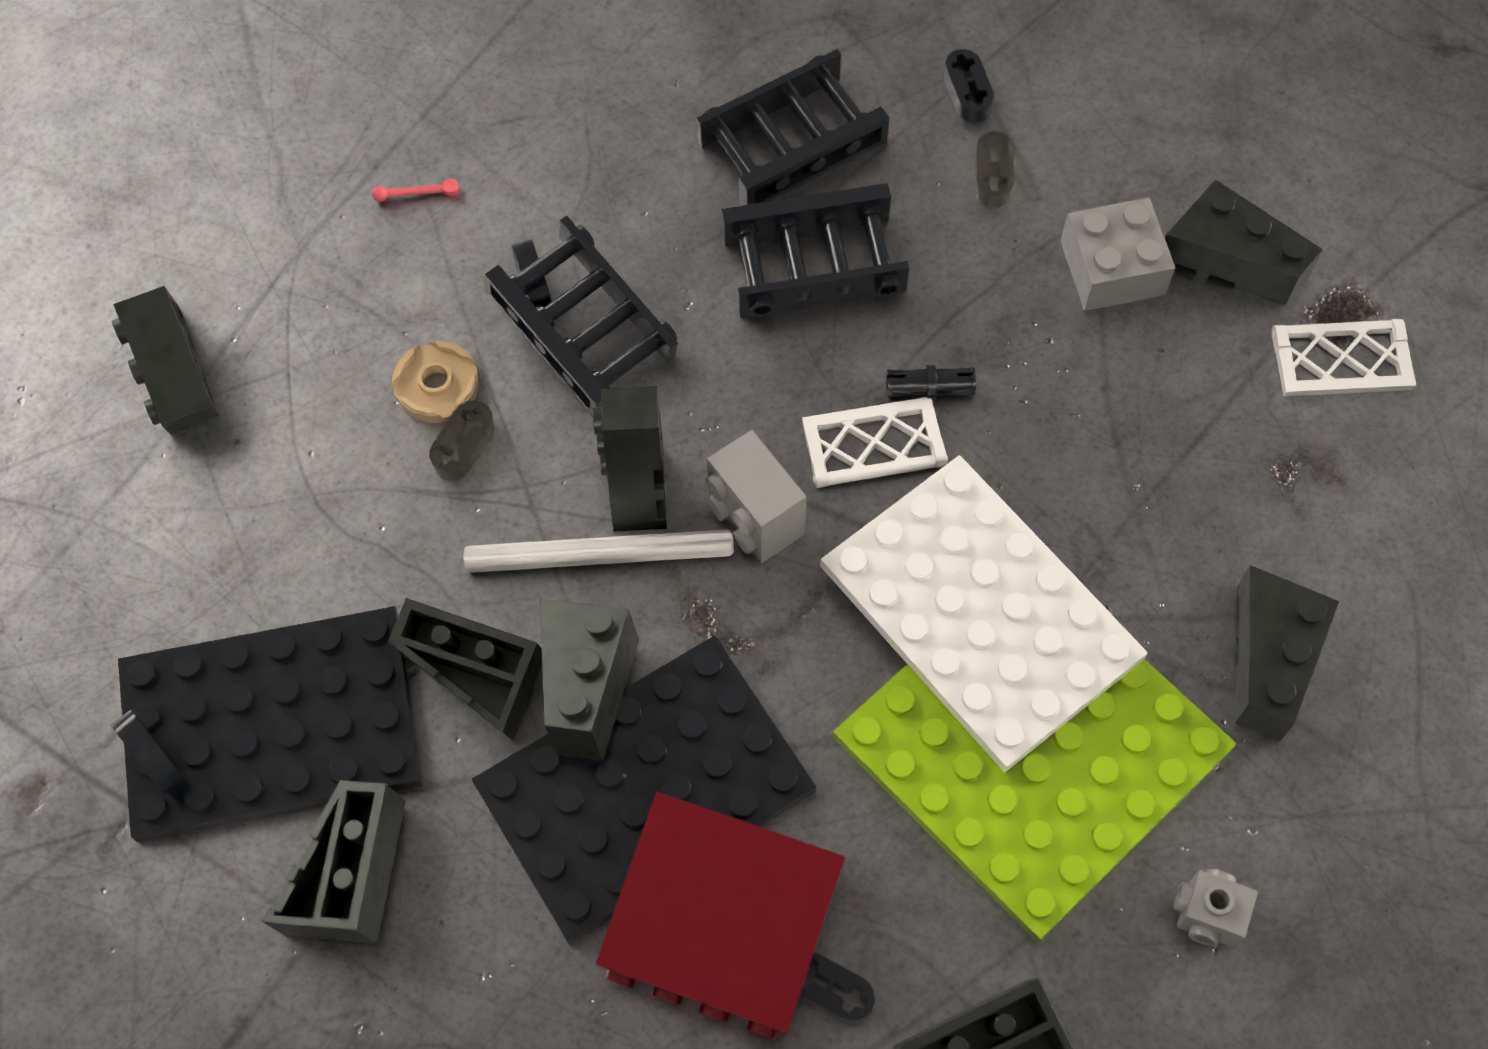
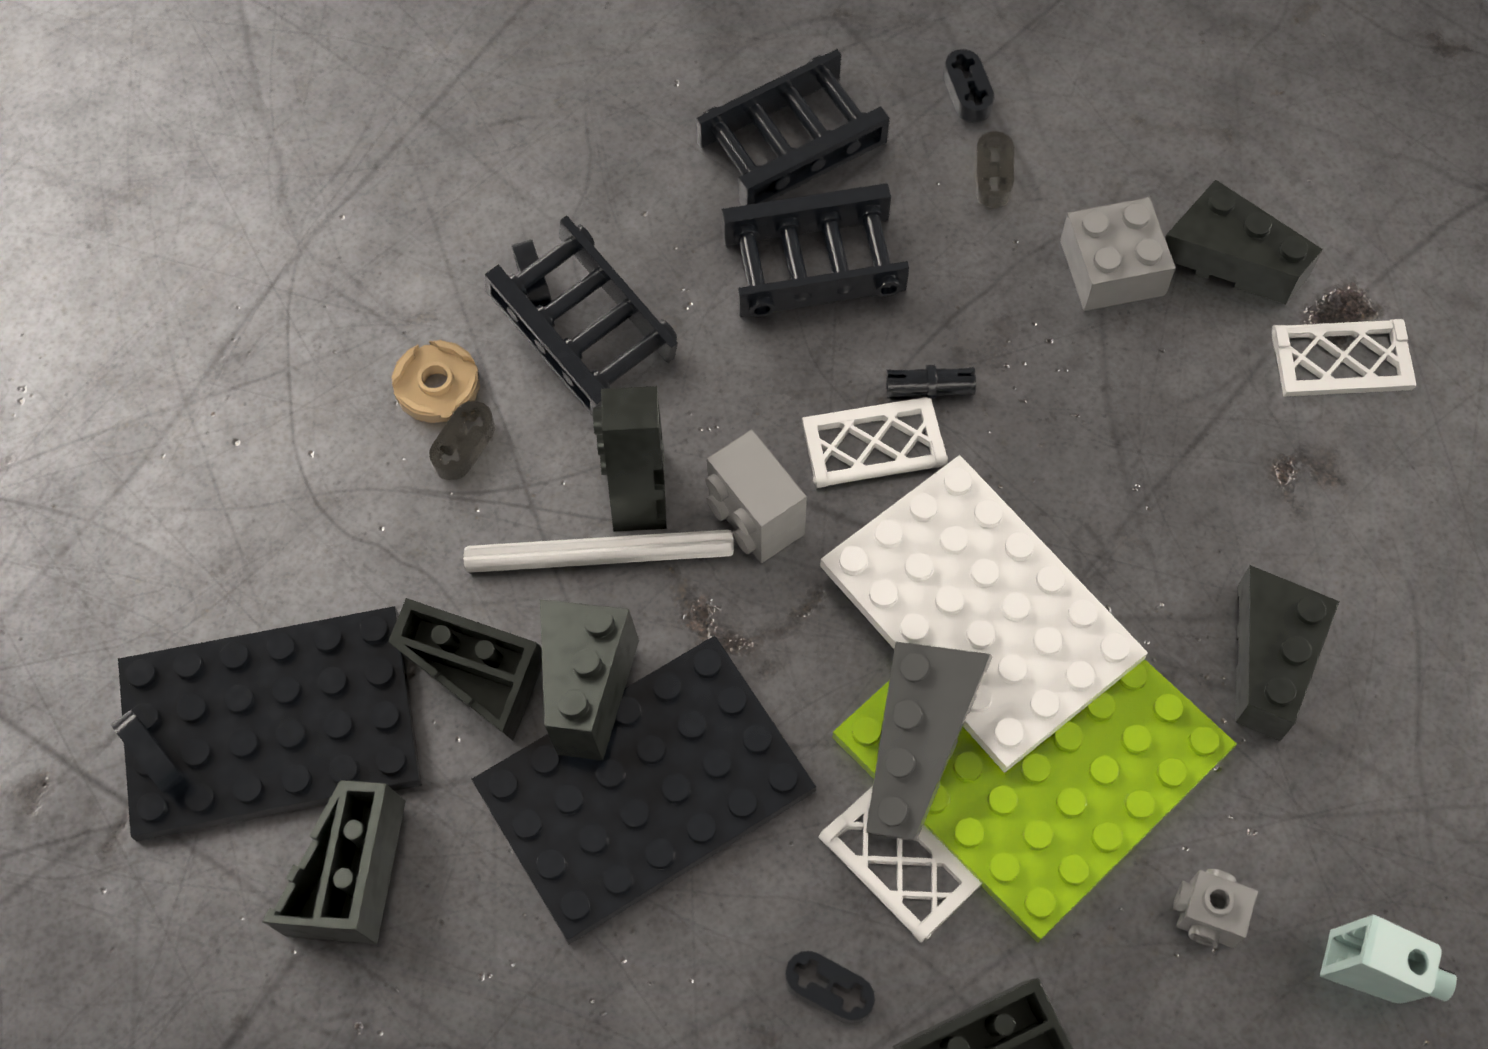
pearl dark grey wedge [112,286,220,434] -> none
coral hinge [372,179,459,202] -> none
dark red panel [595,791,846,1039] -> none
none -> white window [818,786,982,943]
none -> dark grey wing [866,642,992,842]
none -> light aqua torso [1320,915,1457,1004]

